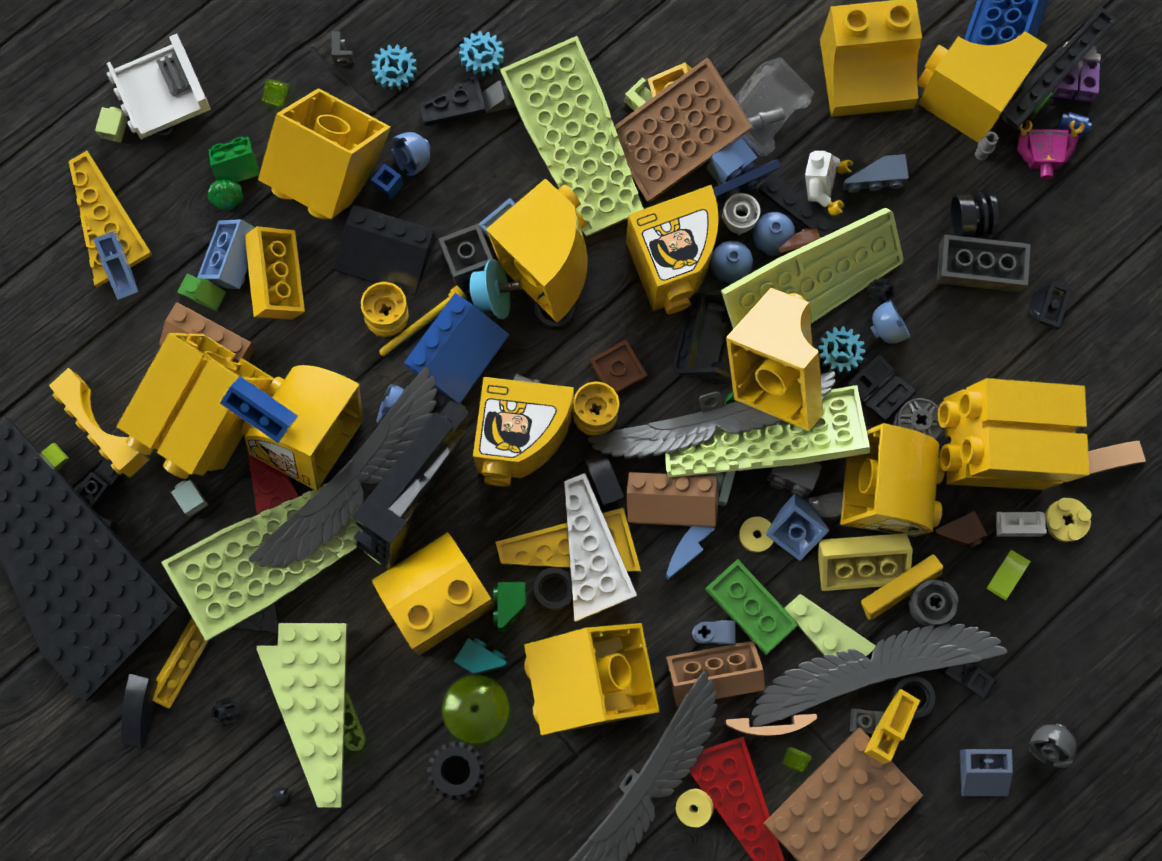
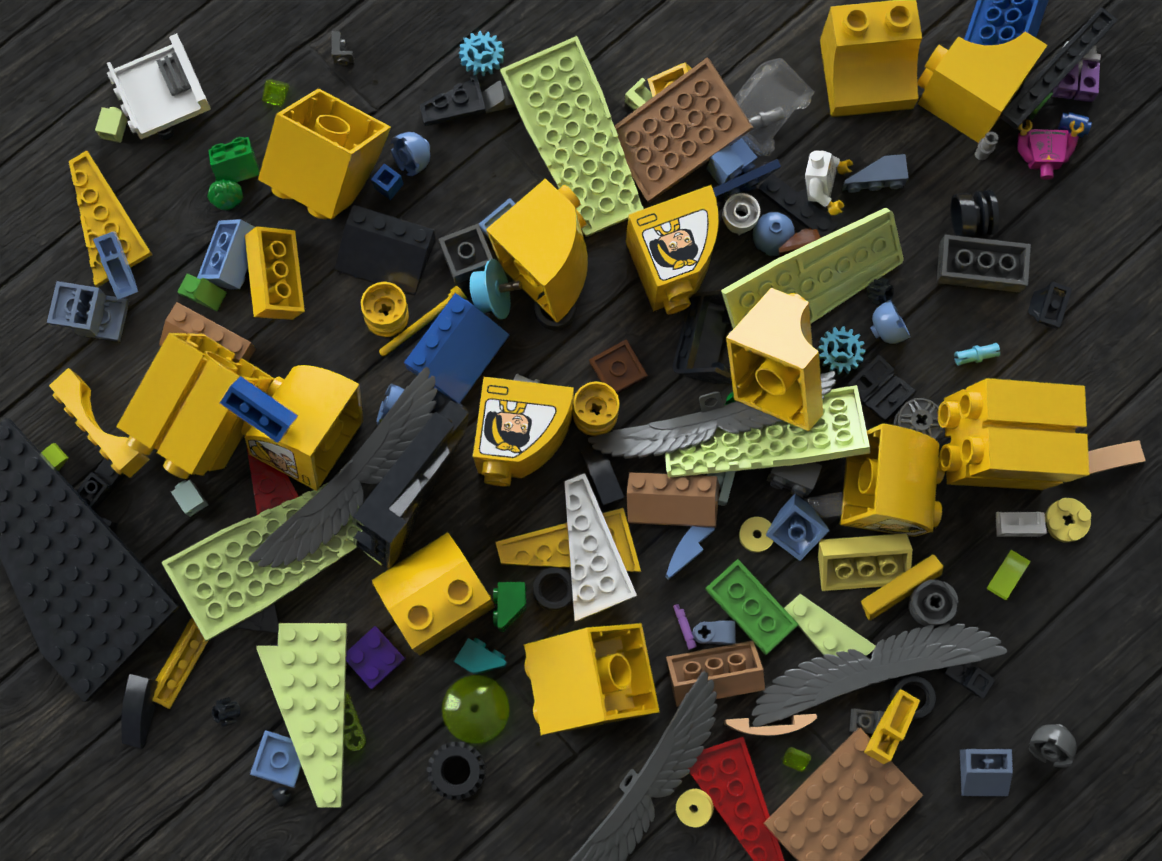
medium azure gear [372,45,417,90] -> none
medium blue cylinder [710,241,753,284] -> none
reddish brown slope [931,511,987,548] -> none
none -> sand blue bracket [47,281,129,342]
none -> medium blue plate [250,730,301,788]
none -> dark purple plate [346,626,405,690]
none -> medium lavender wheel [673,604,697,650]
none -> medium azure pin [954,343,1000,365]

